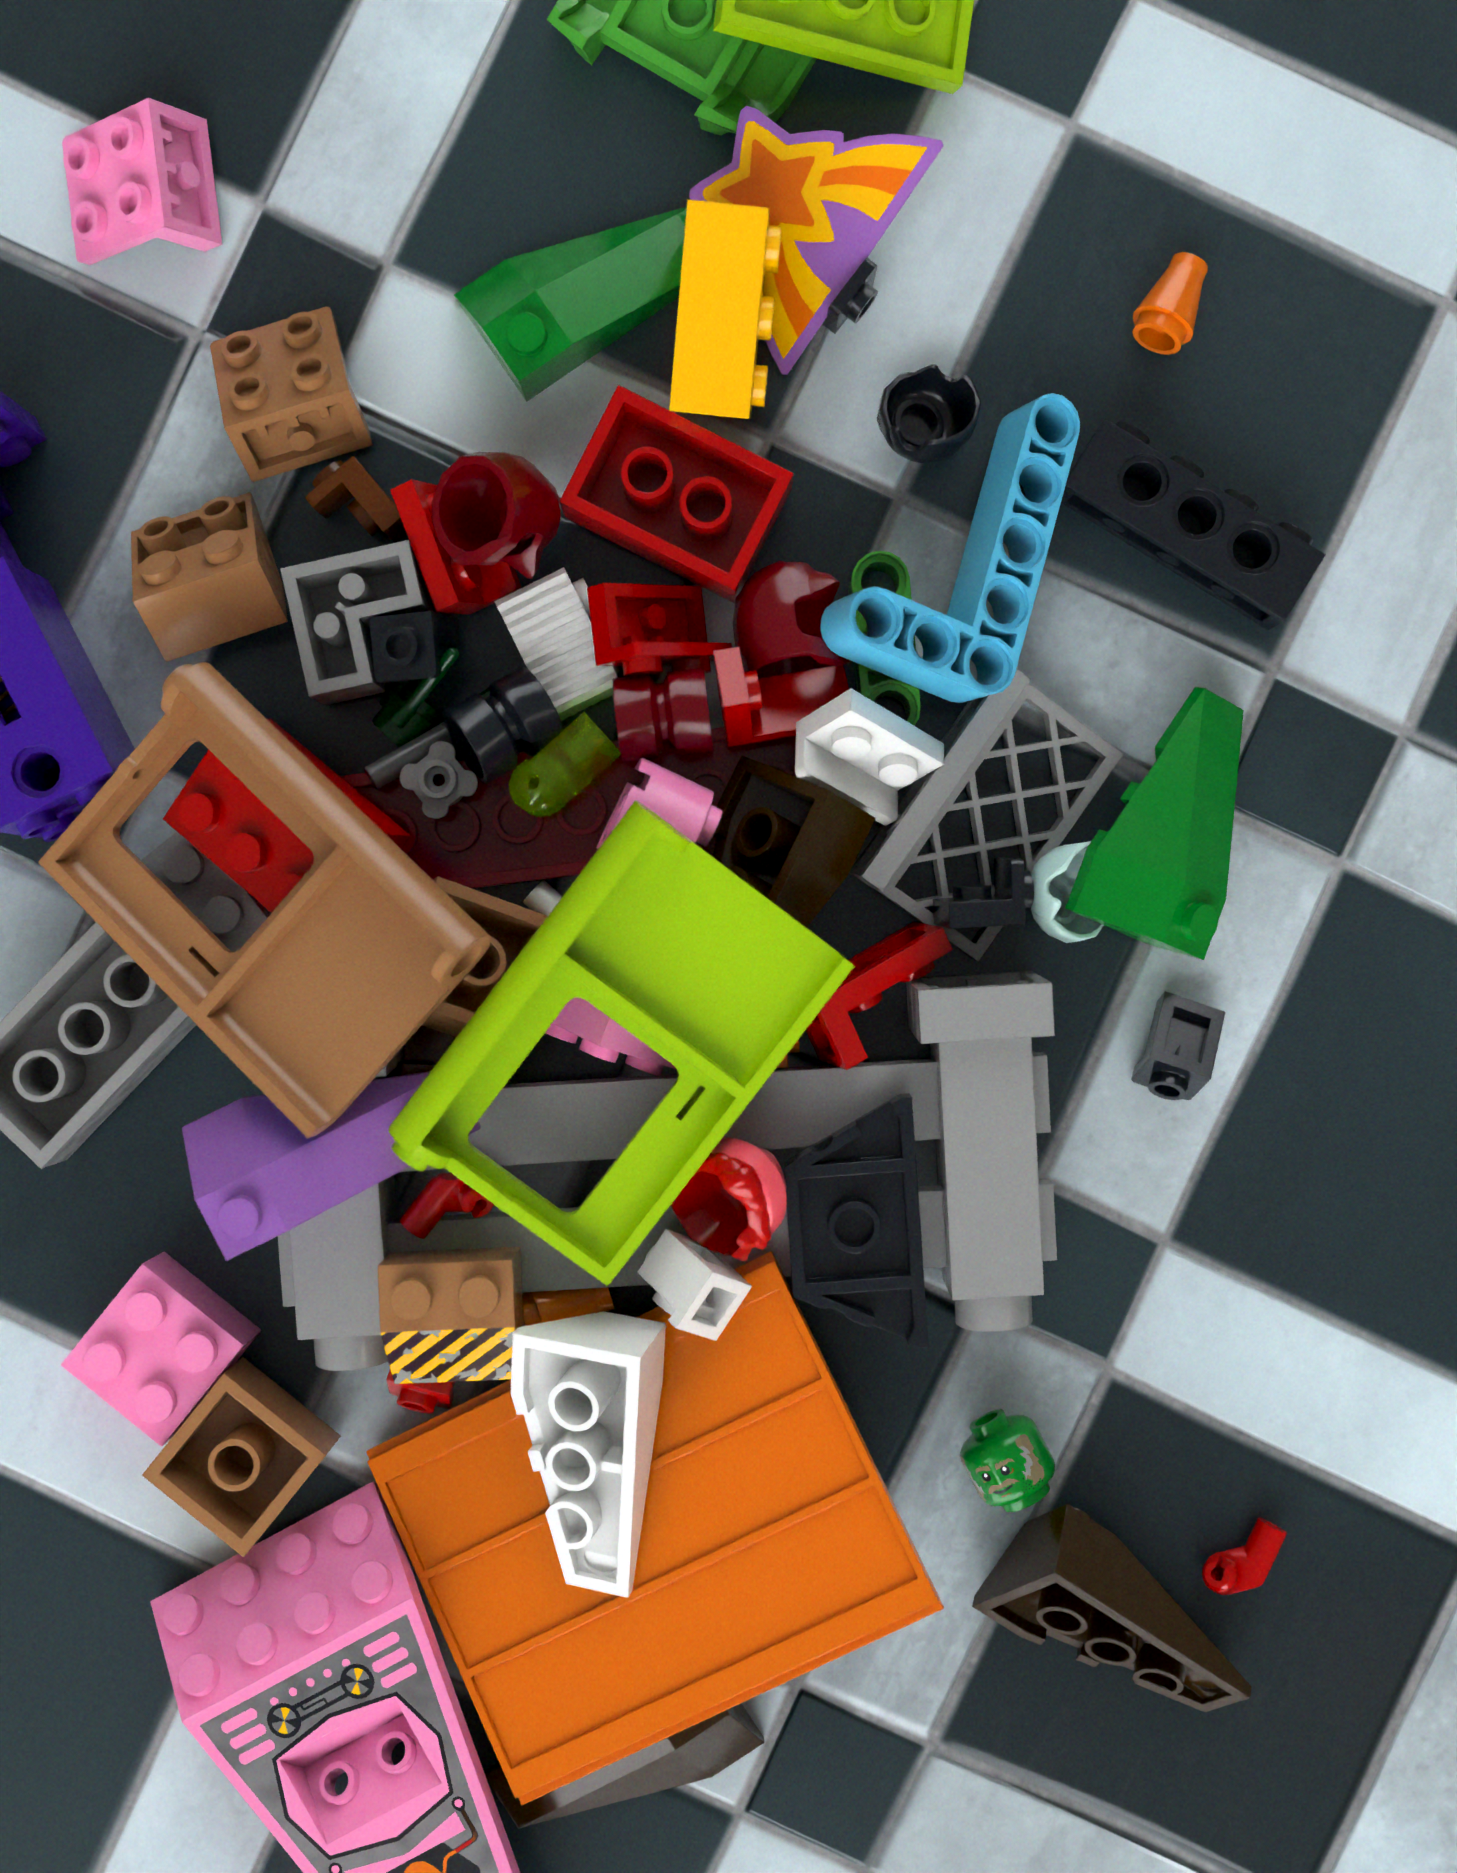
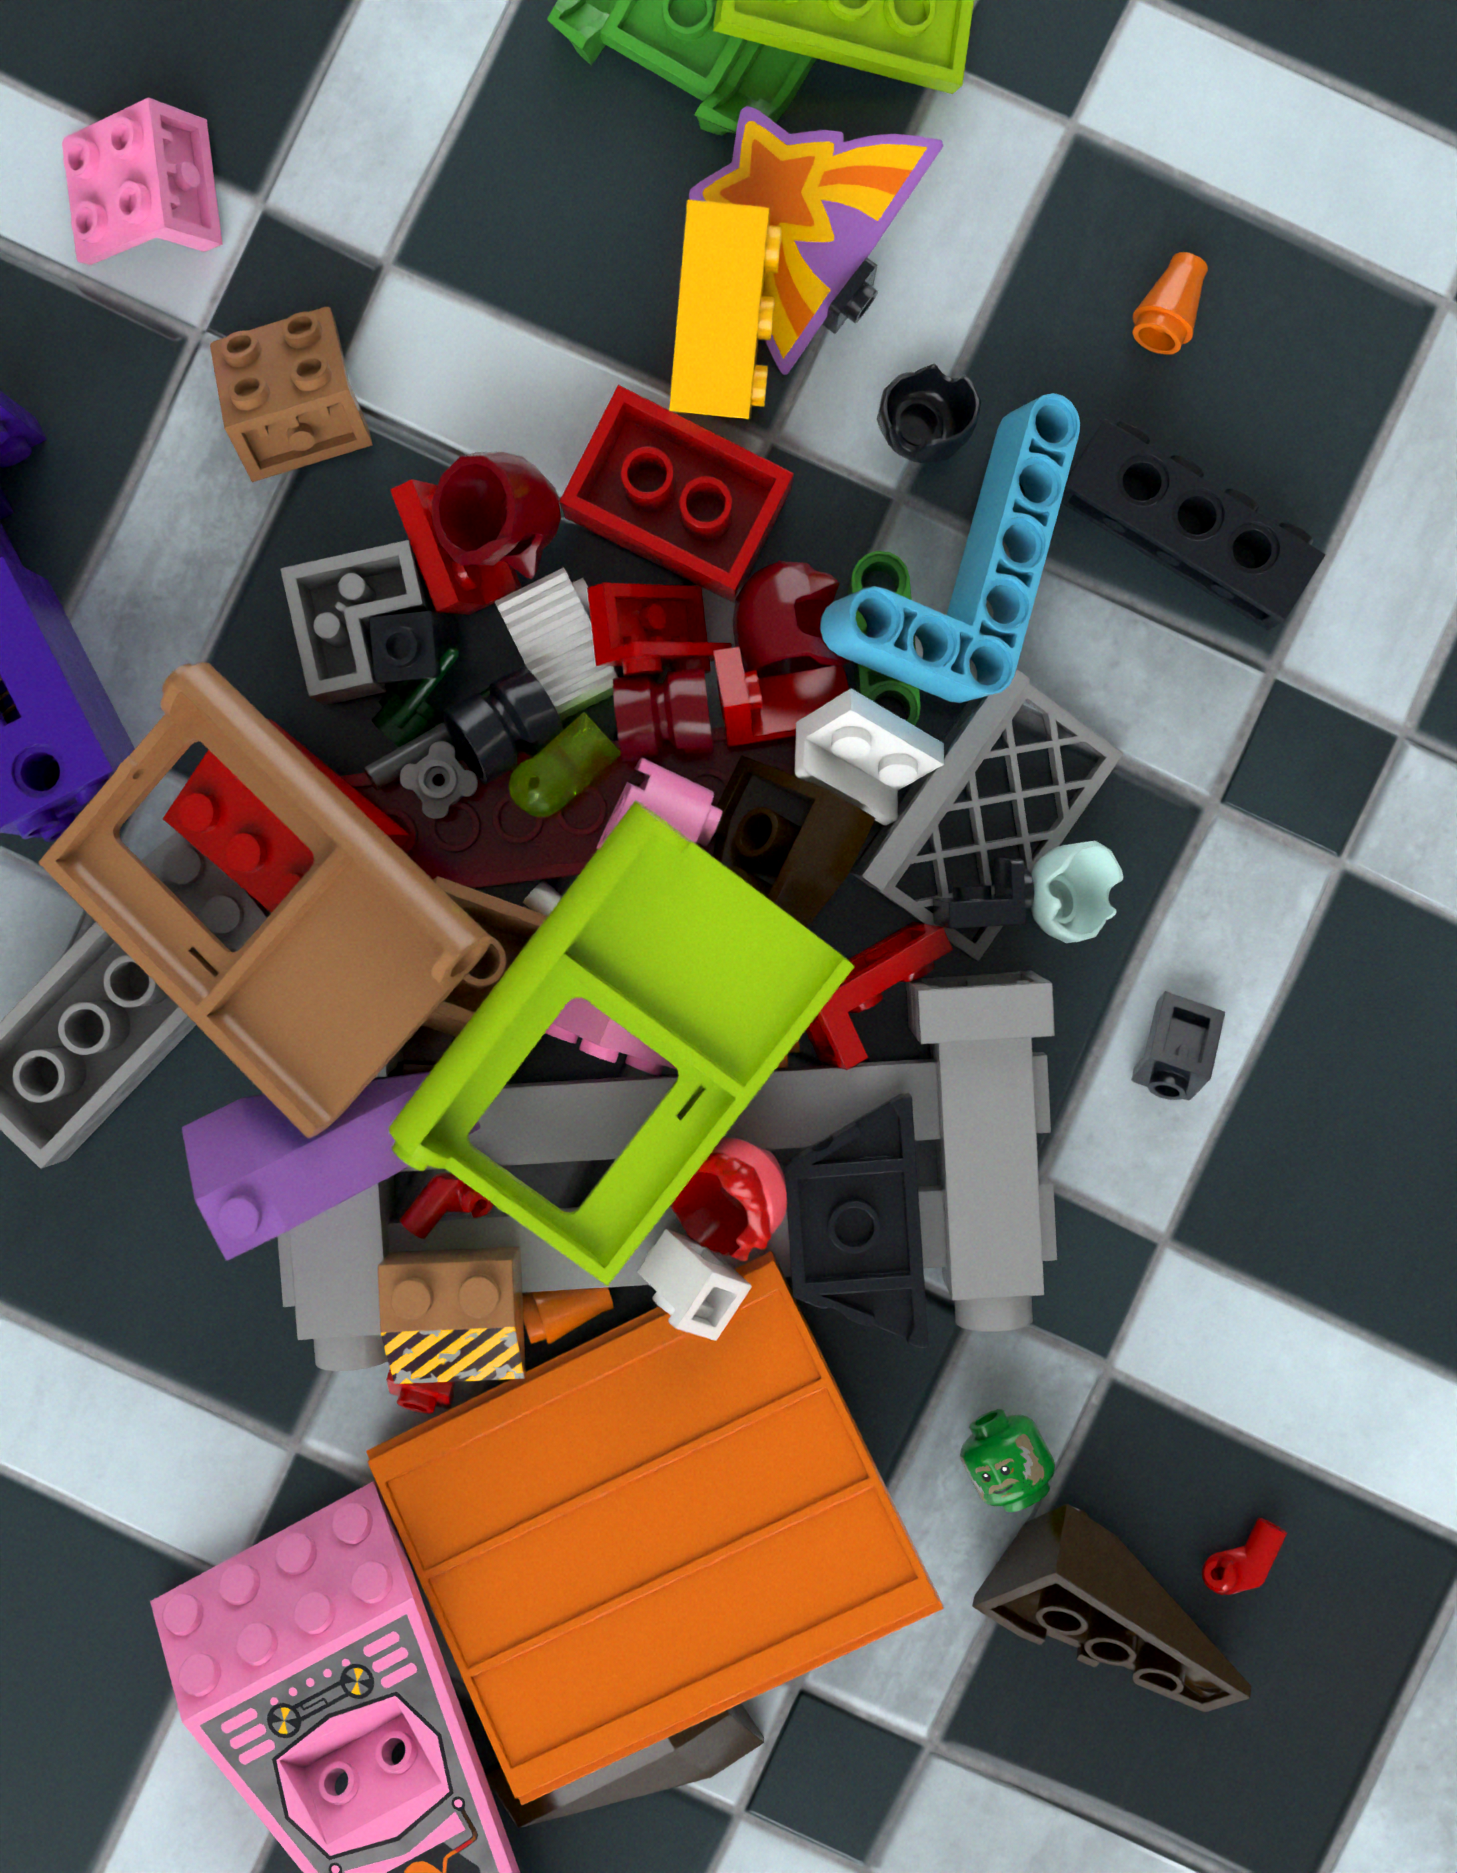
bright pink piece [61,1251,262,1447] -> none
medium nougat slope [131,492,288,662] -> none
medium nougat brick [142,1357,341,1557] -> none
reddish brown bracket [305,456,407,543] -> none
green wedge [454,206,687,402] -> none
white wedge [511,1311,666,1598] -> none
green wedge [1065,687,1244,960] -> none

